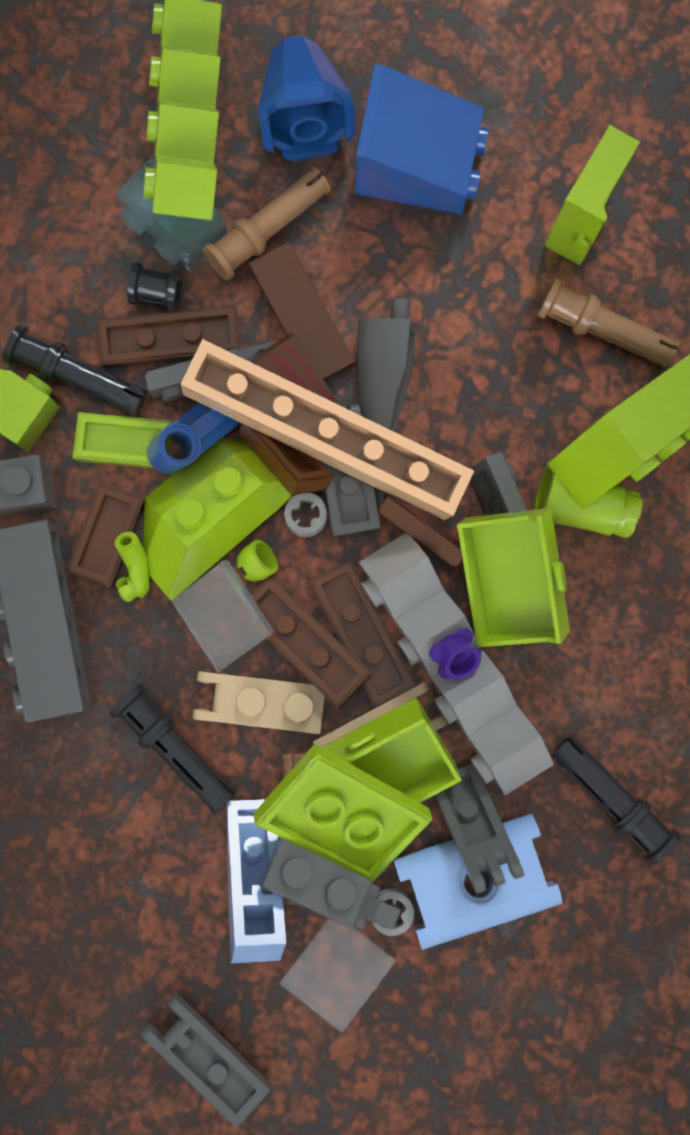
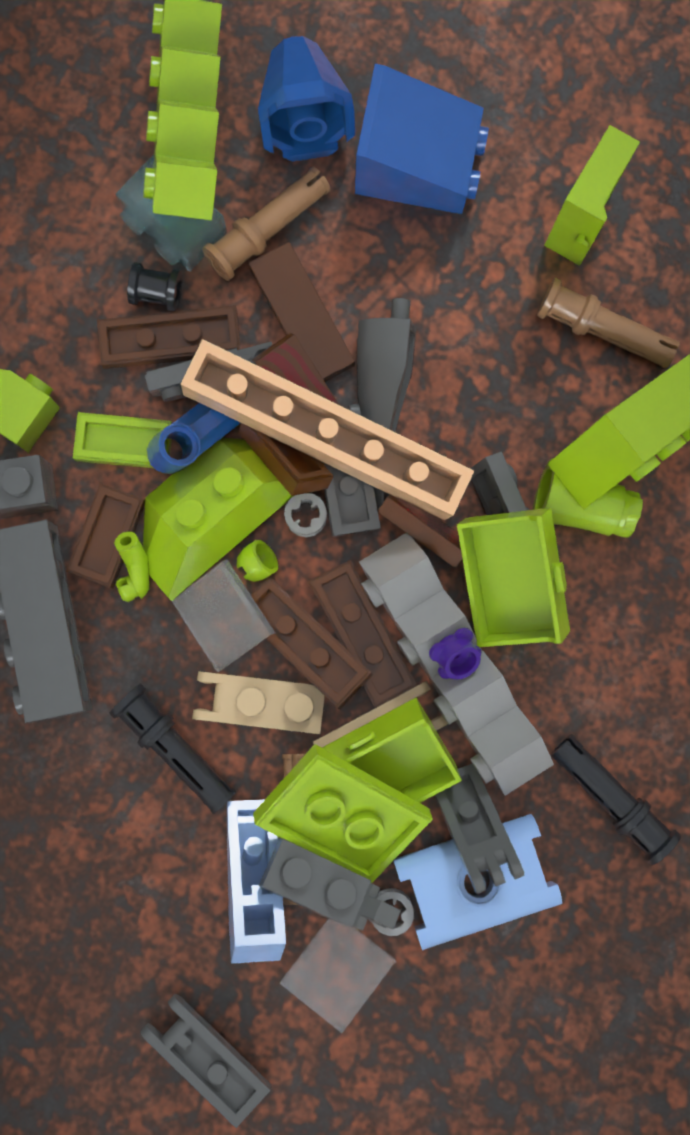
black pin [3,324,148,417] -> none

